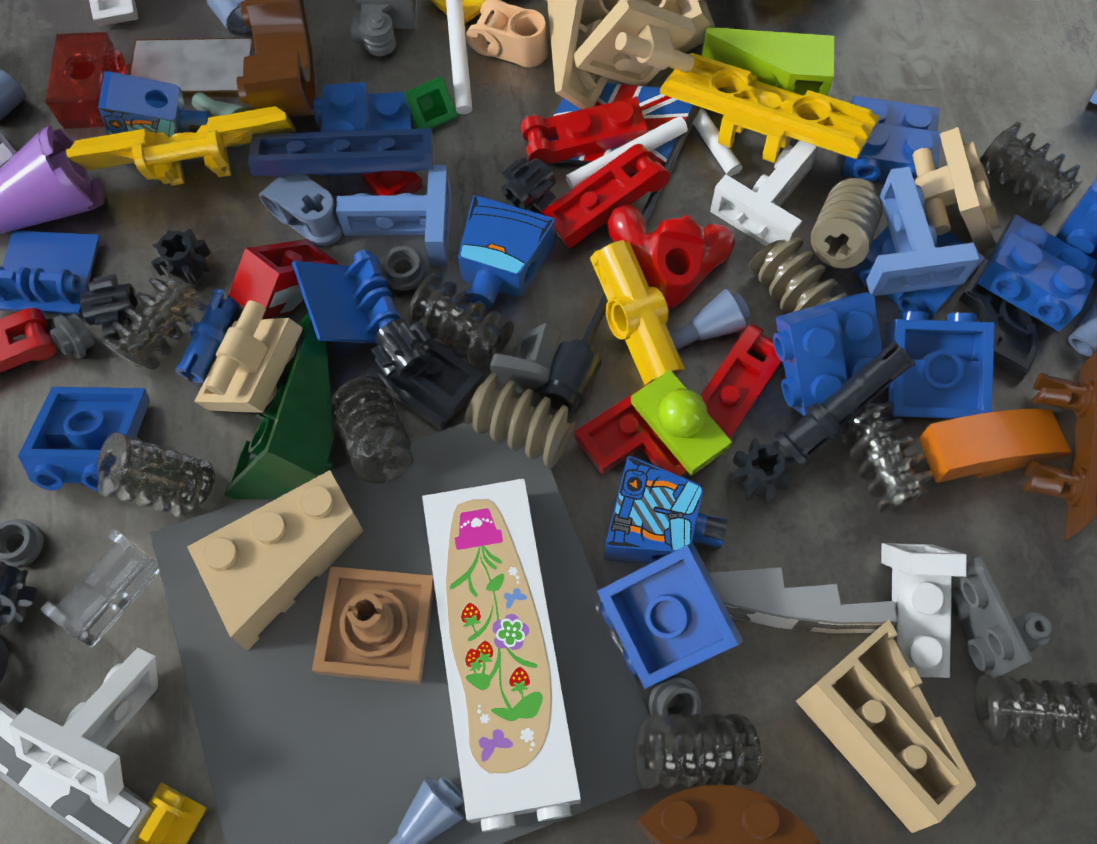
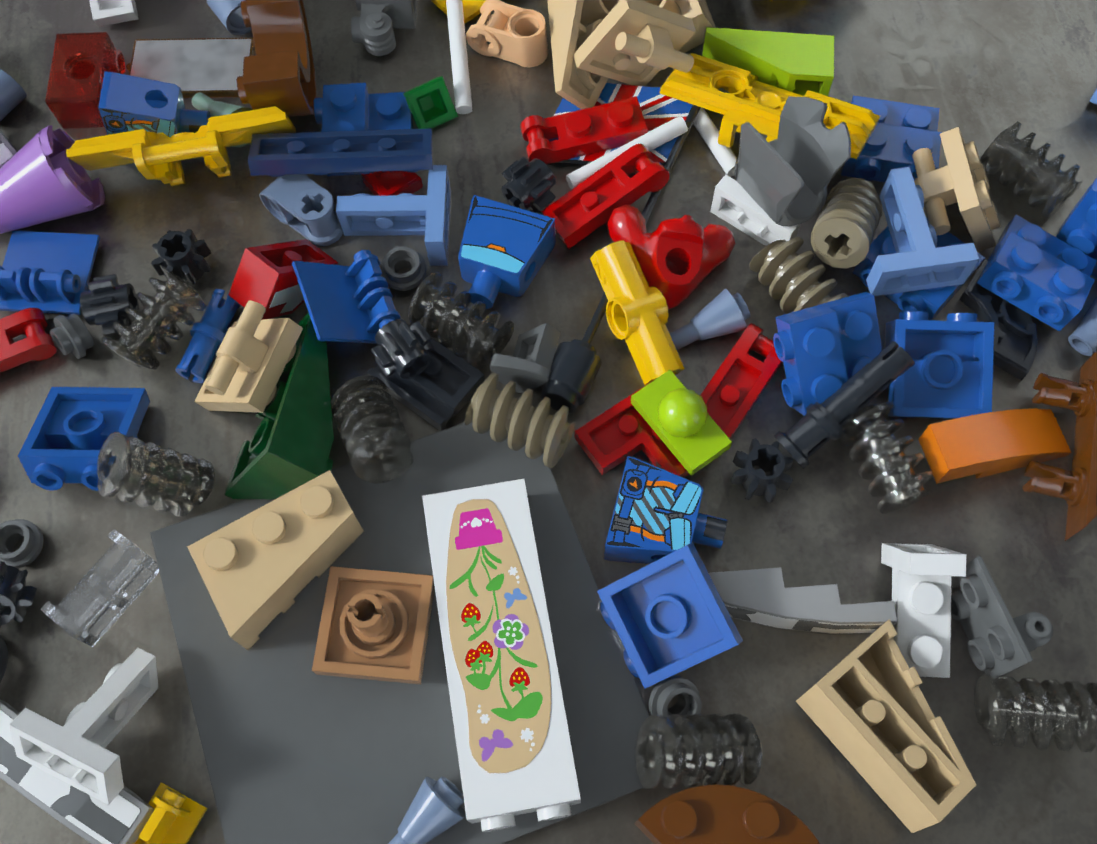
none -> dark grey piece [734,96,851,226]

